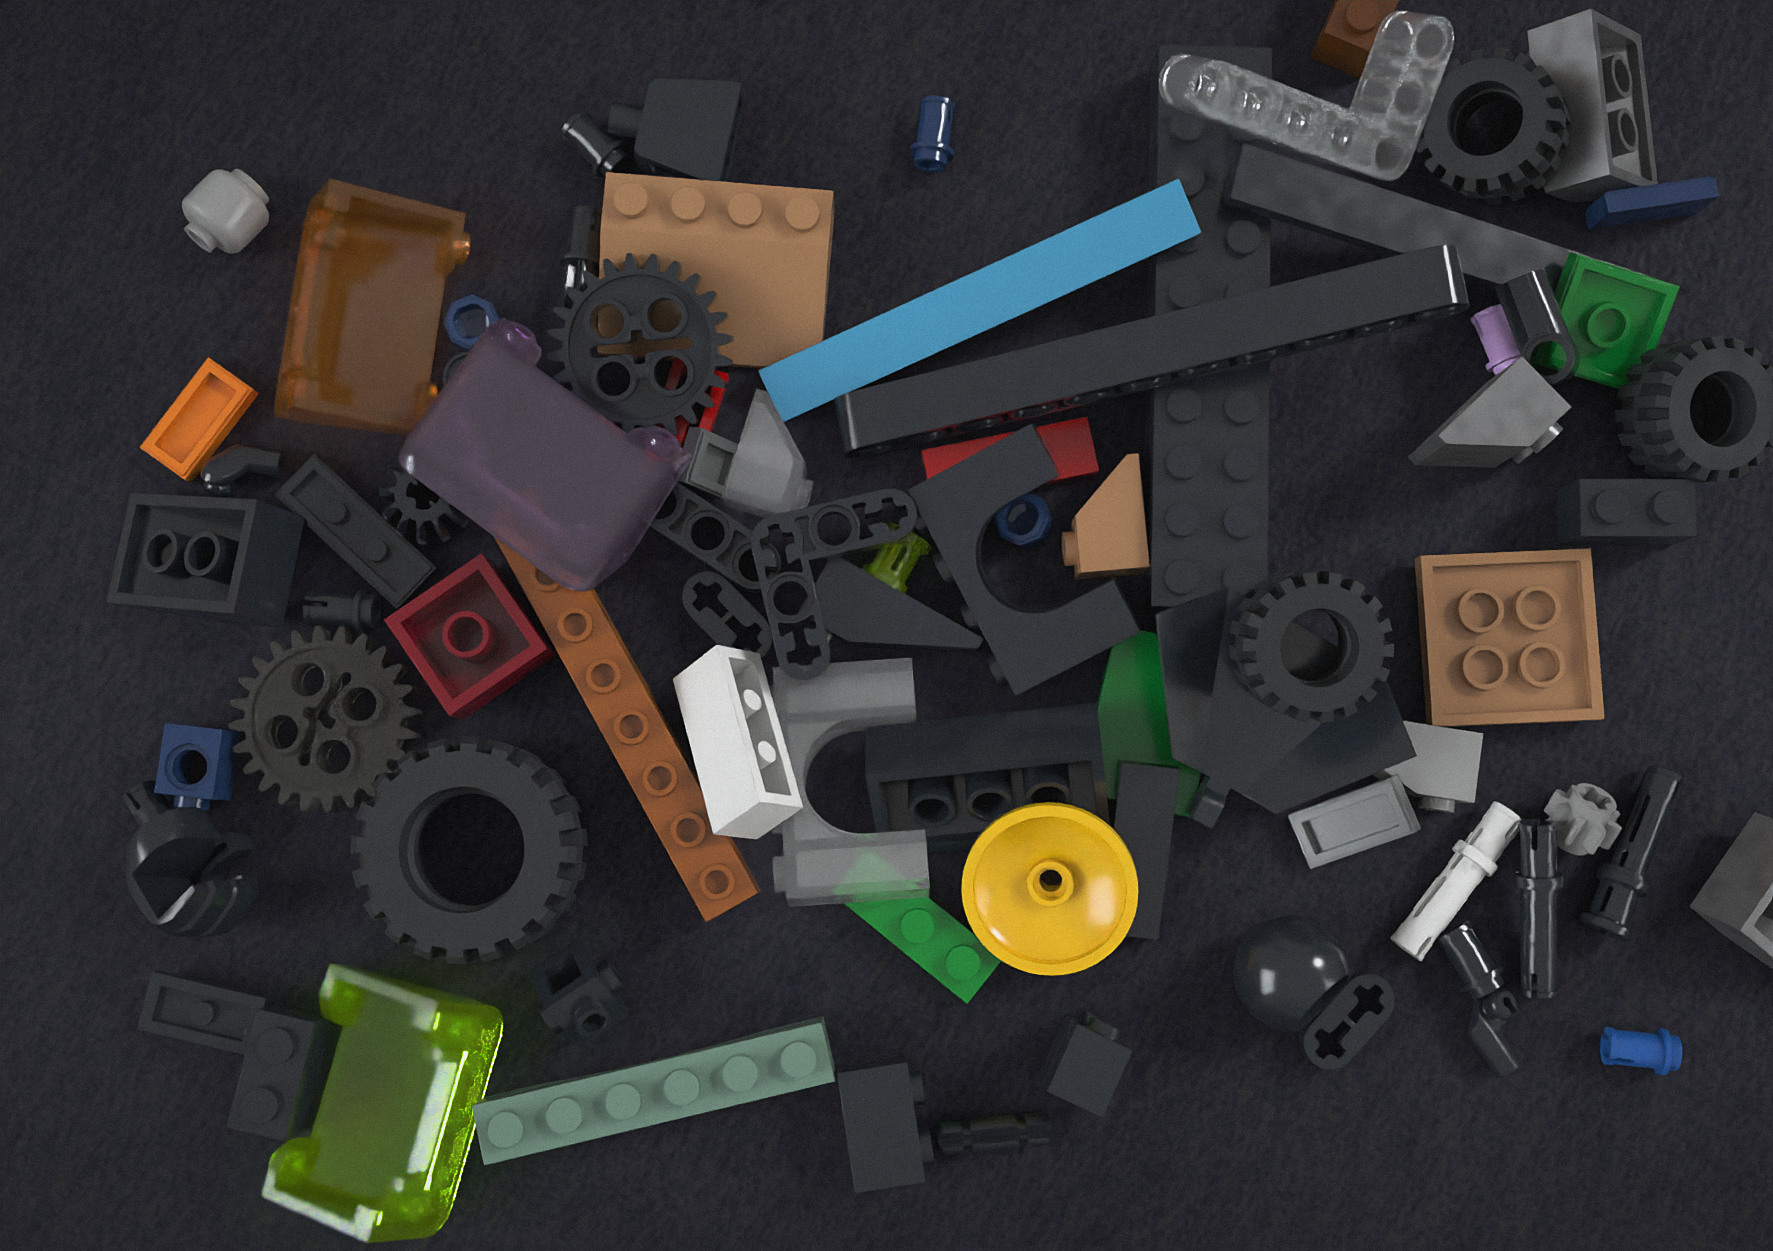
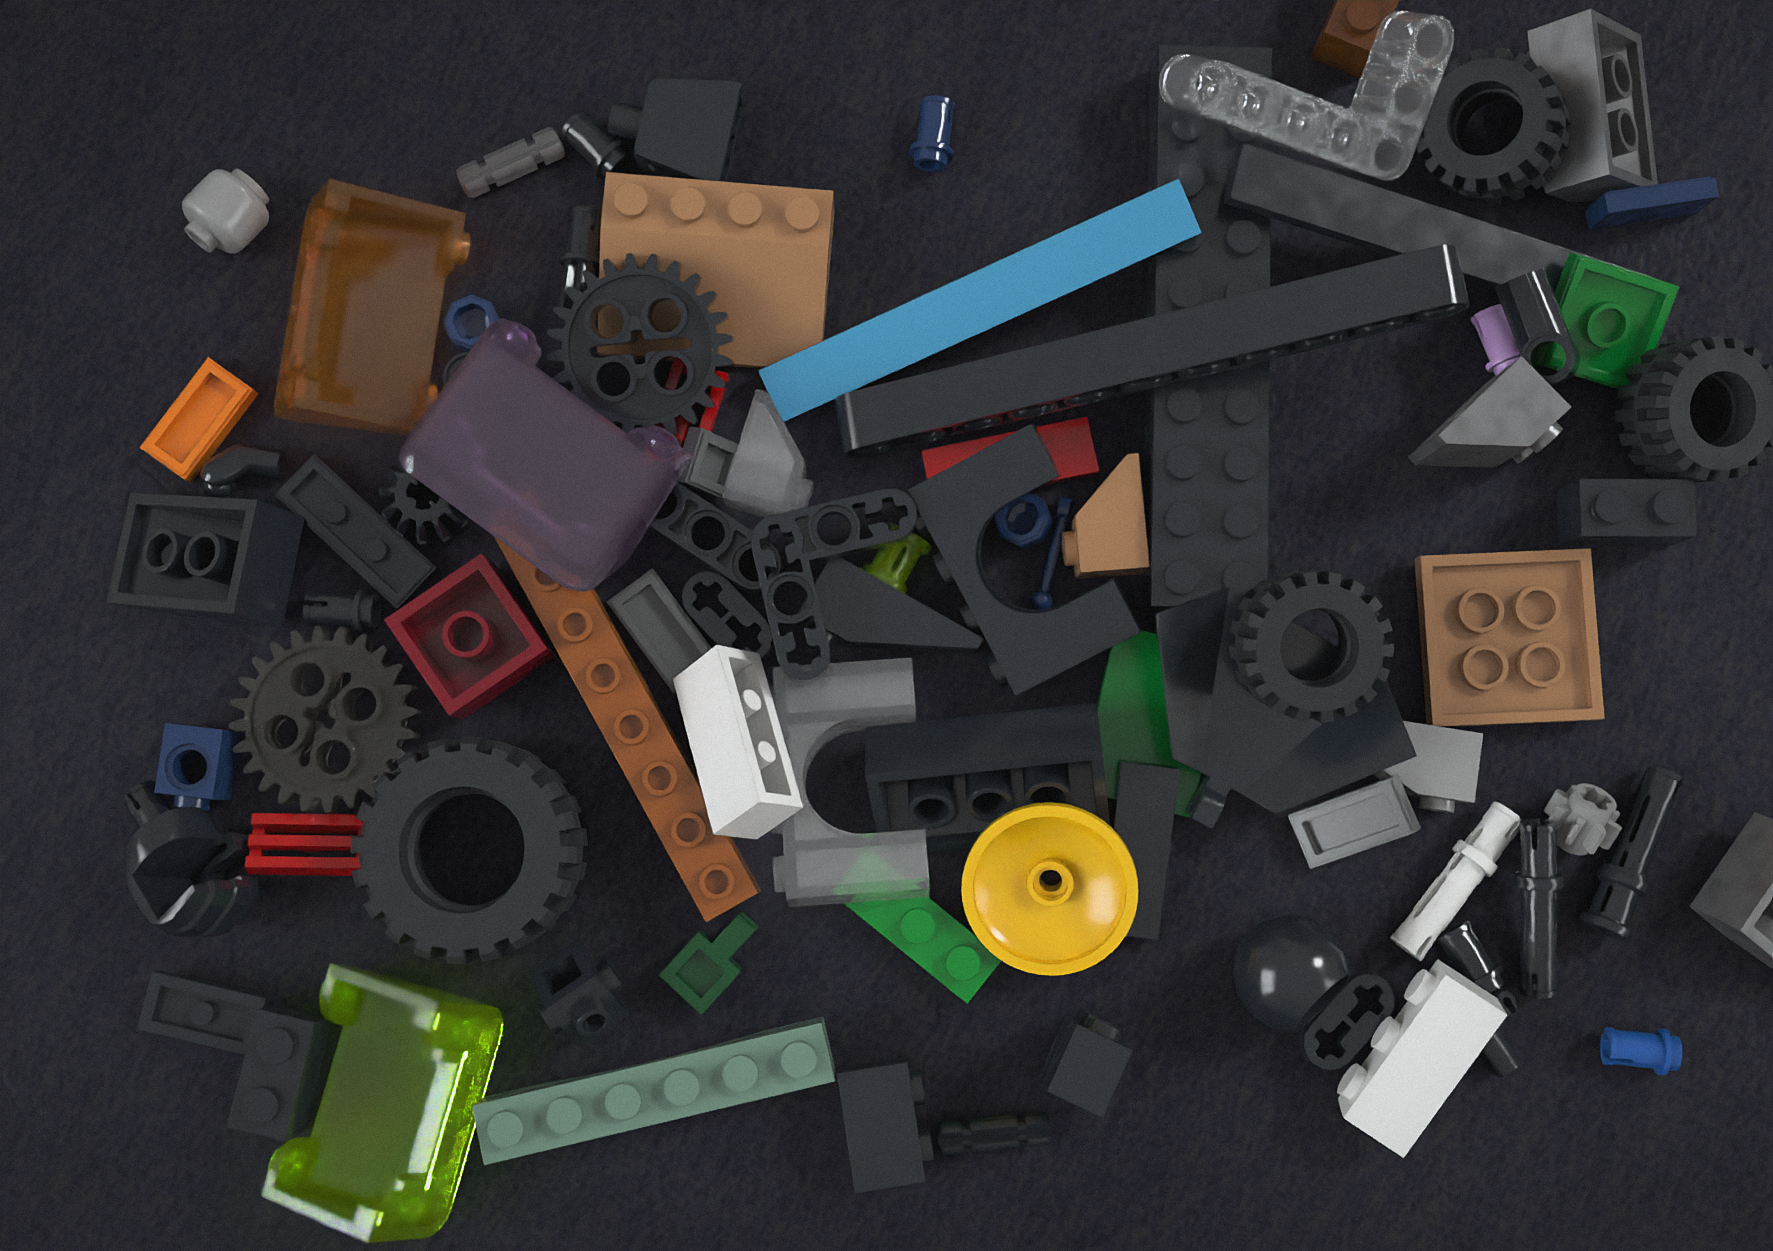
none -> red tile [244,813,364,876]
none -> flat silver axle [456,127,565,198]
none -> dark grey tile [607,568,712,694]
none -> dark green plate [659,911,759,1015]
none -> dark blue hinge [1030,497,1074,609]
none -> white brick [1337,959,1507,1158]

